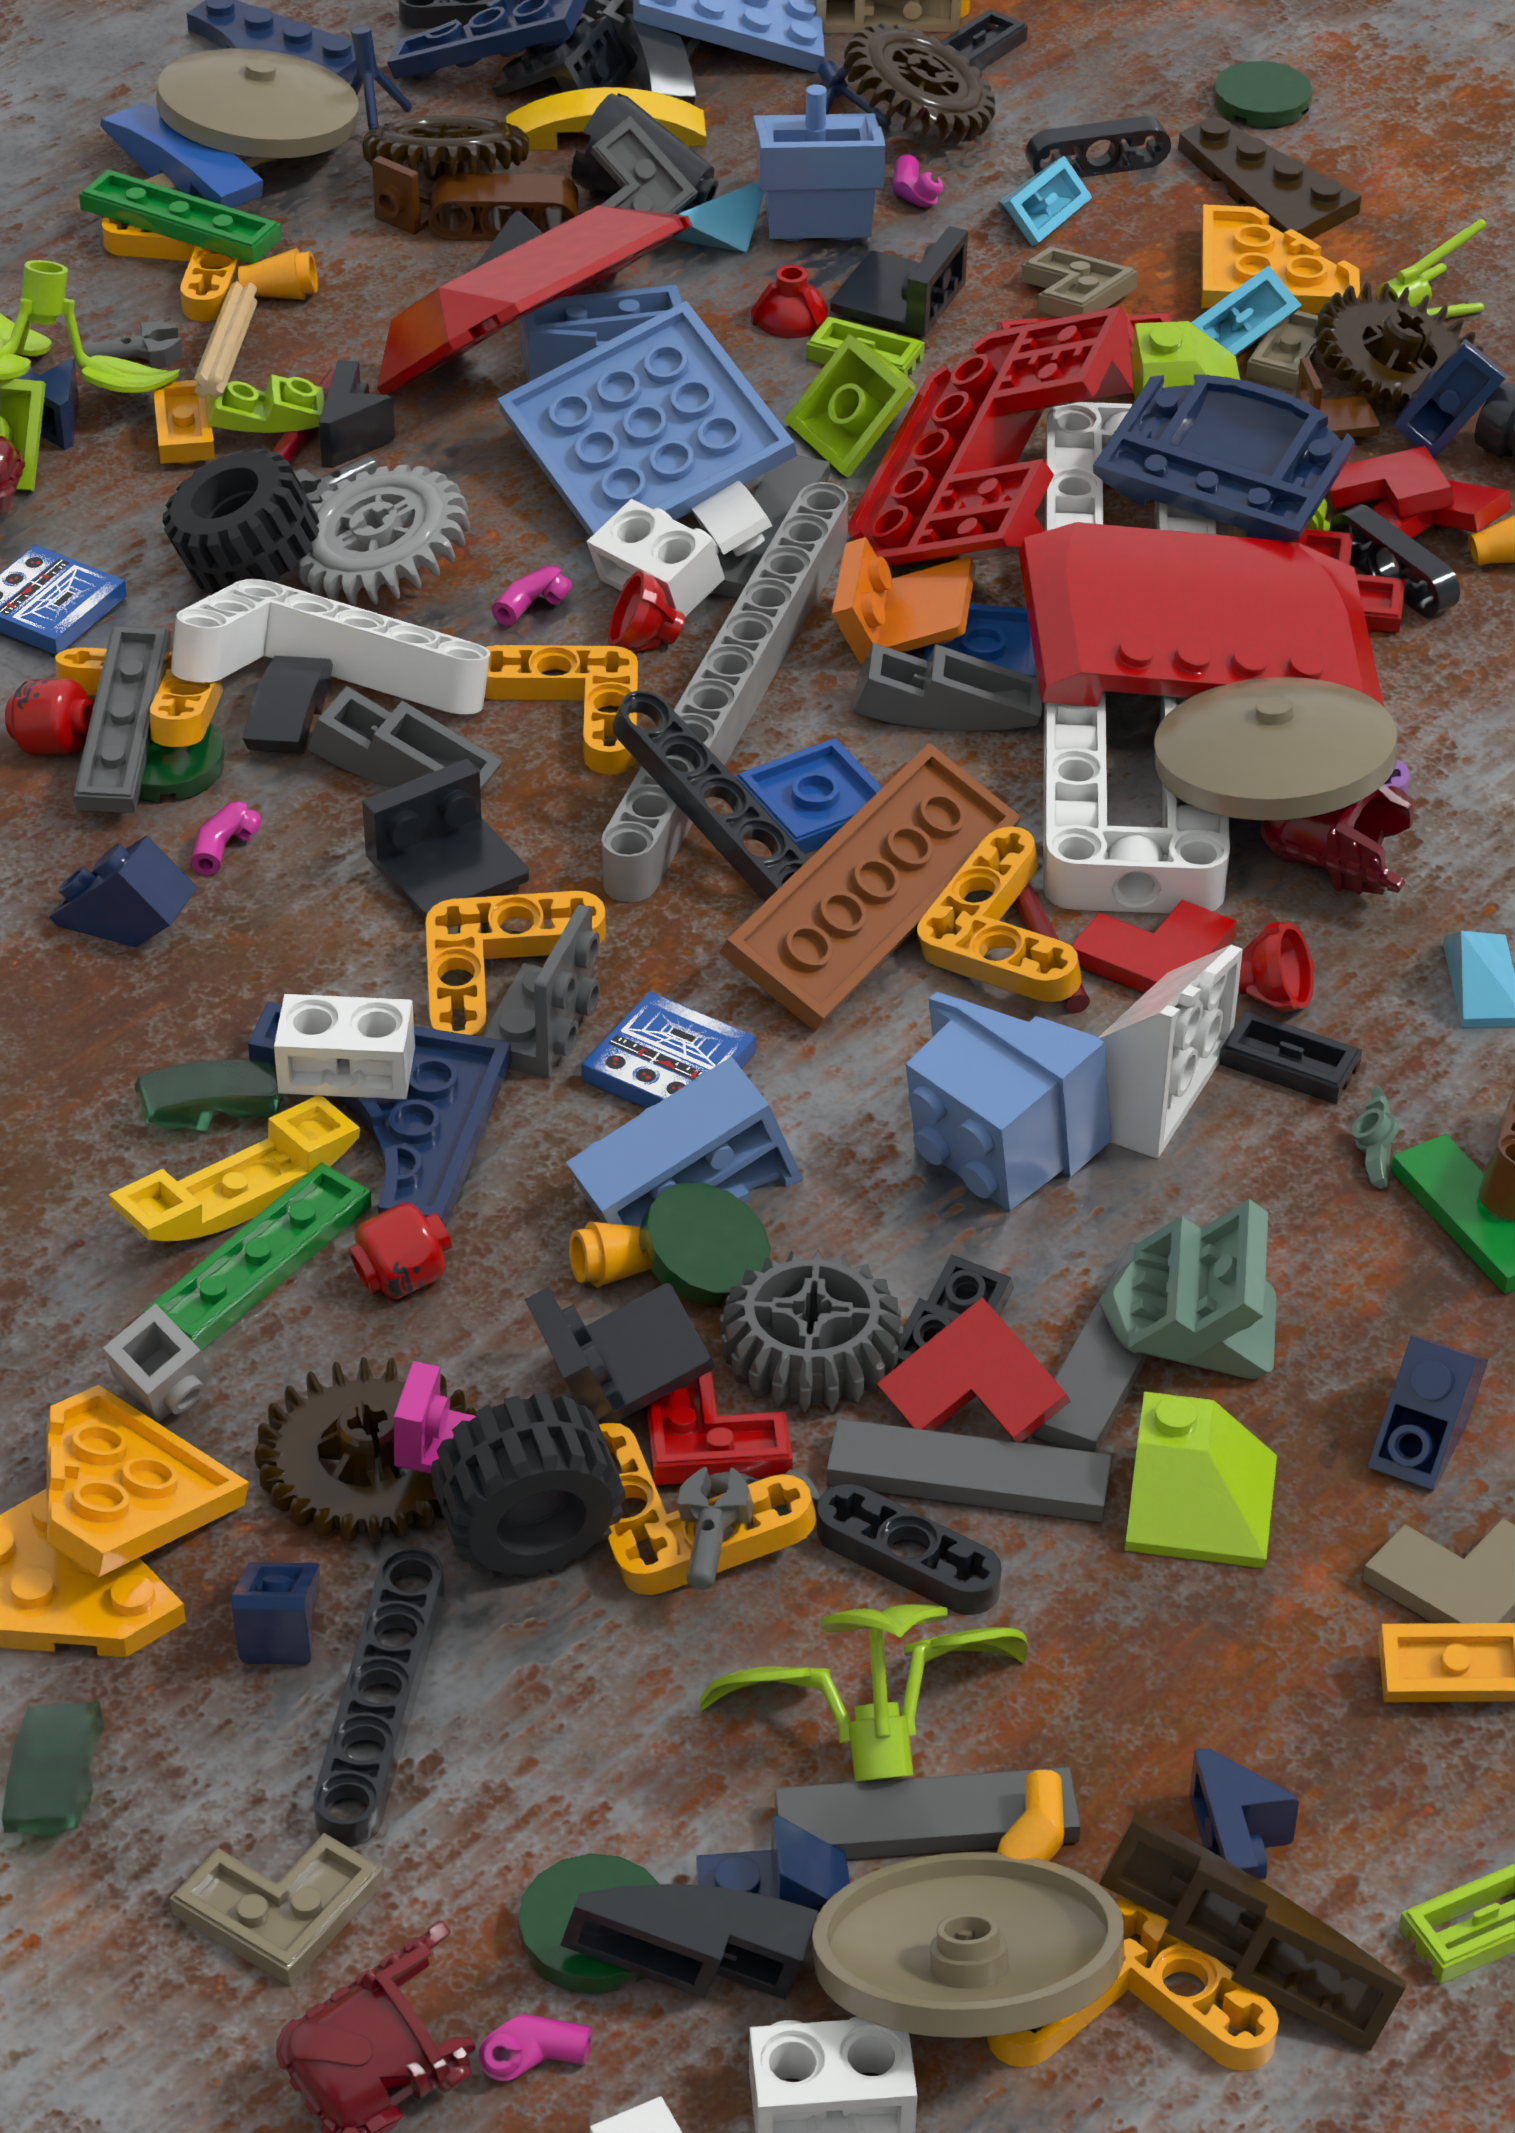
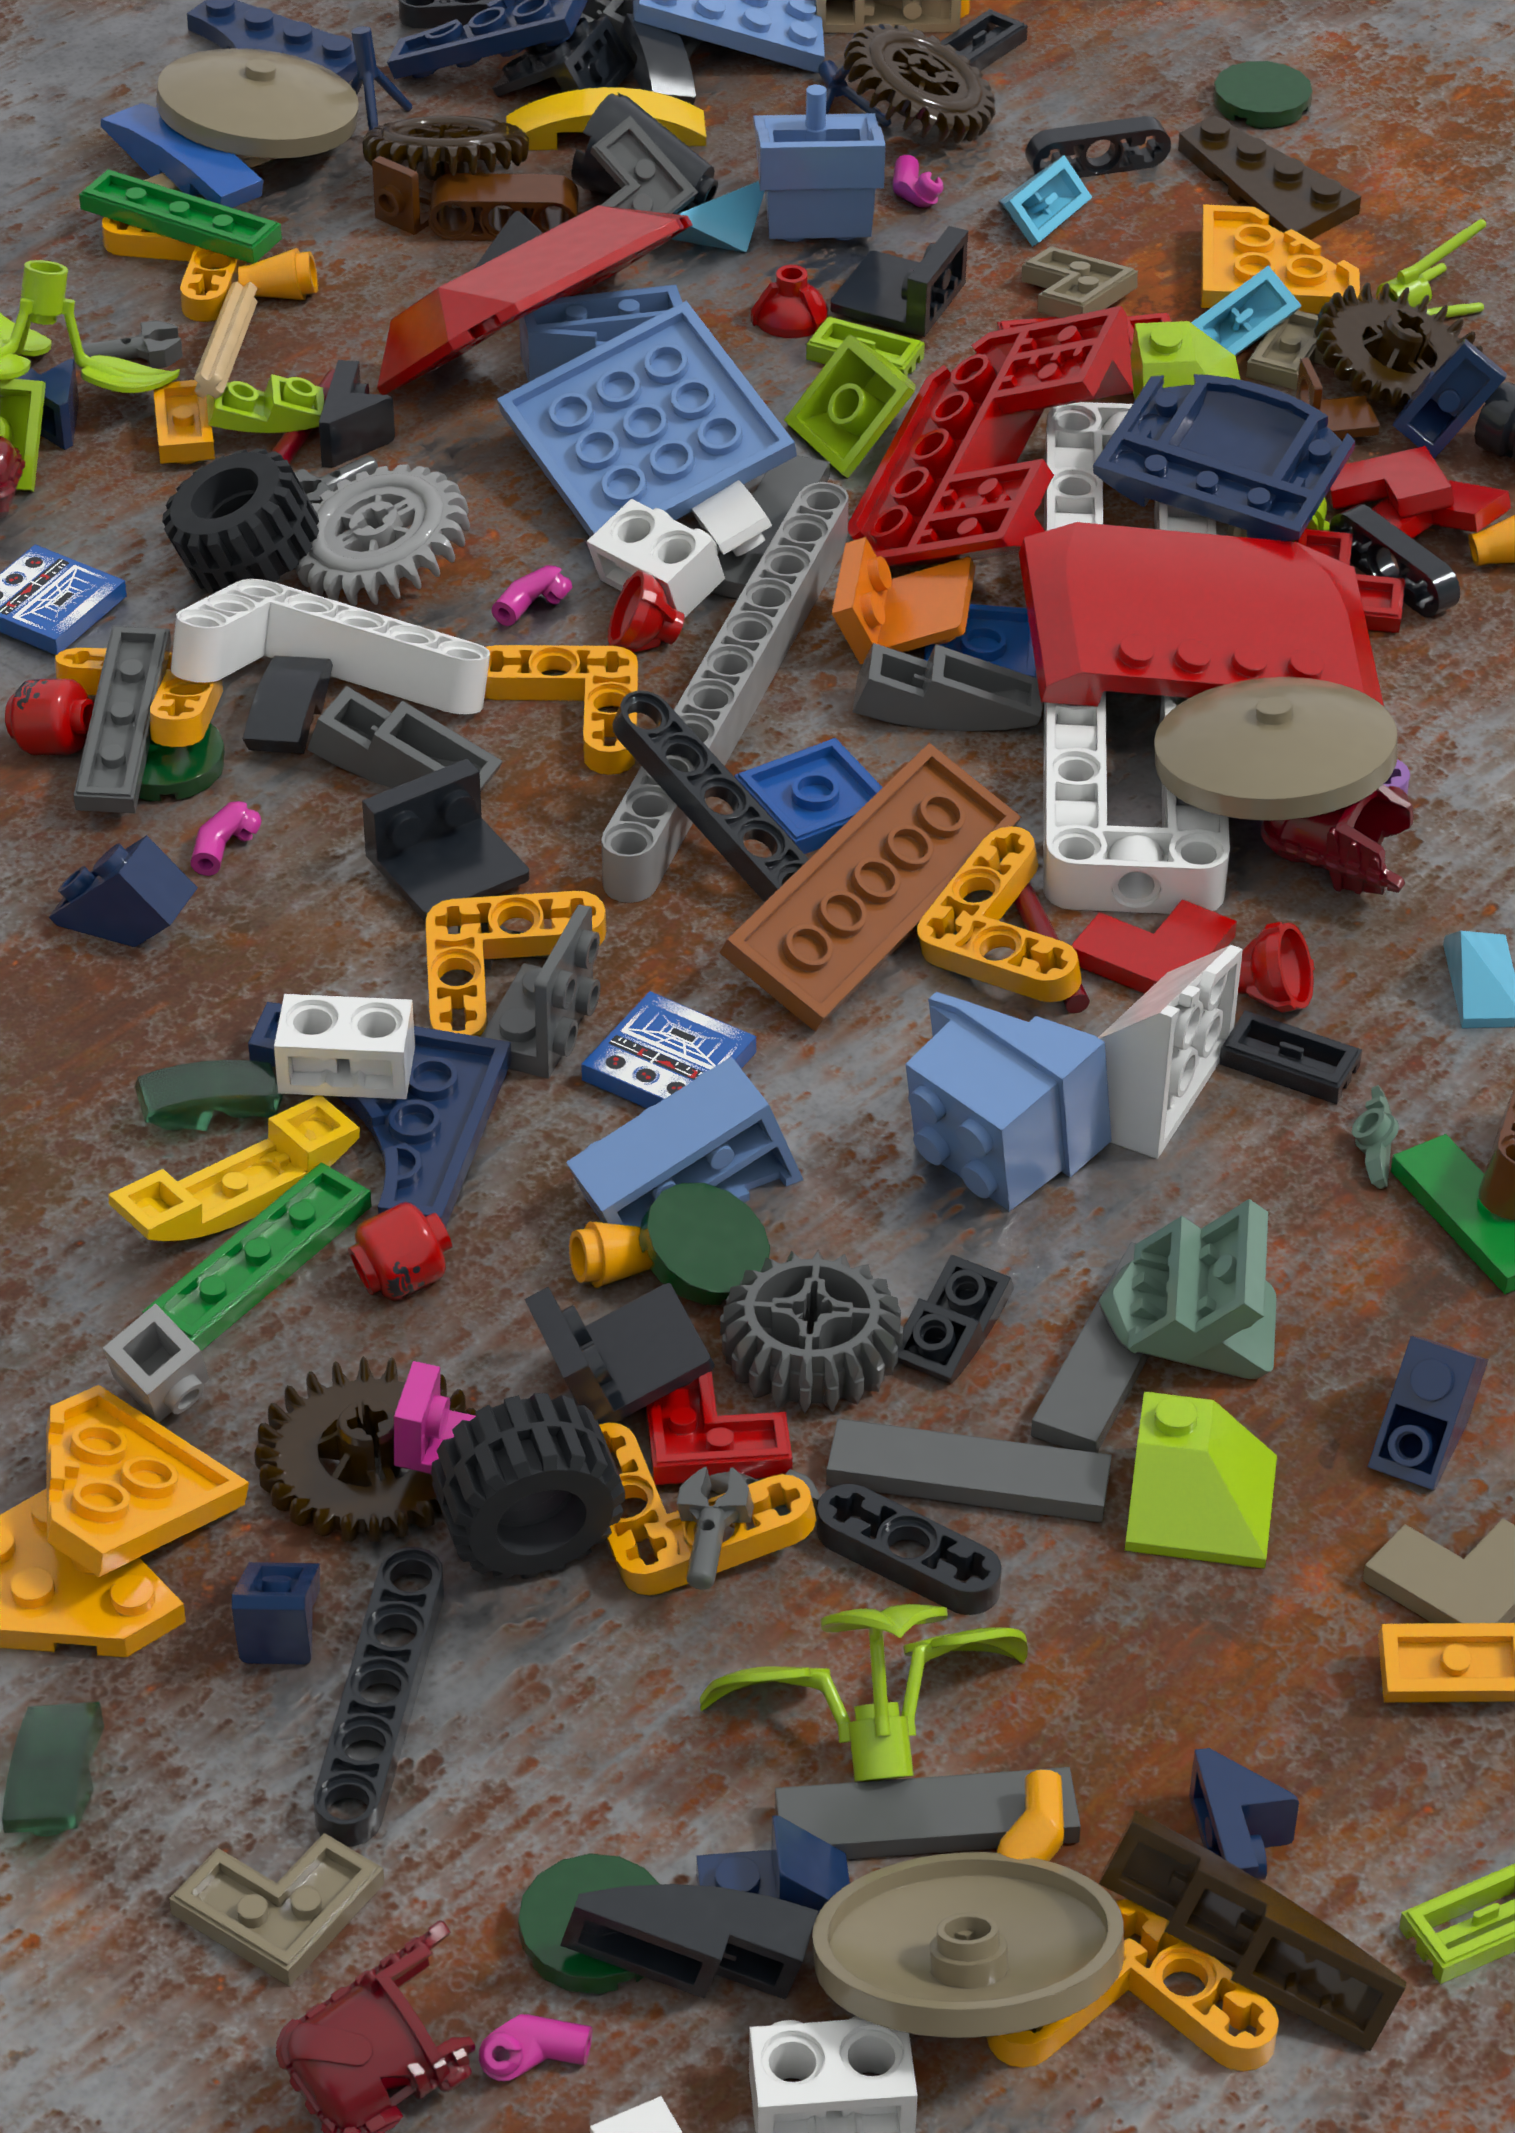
red tile [877,1297,1071,1443] -> none

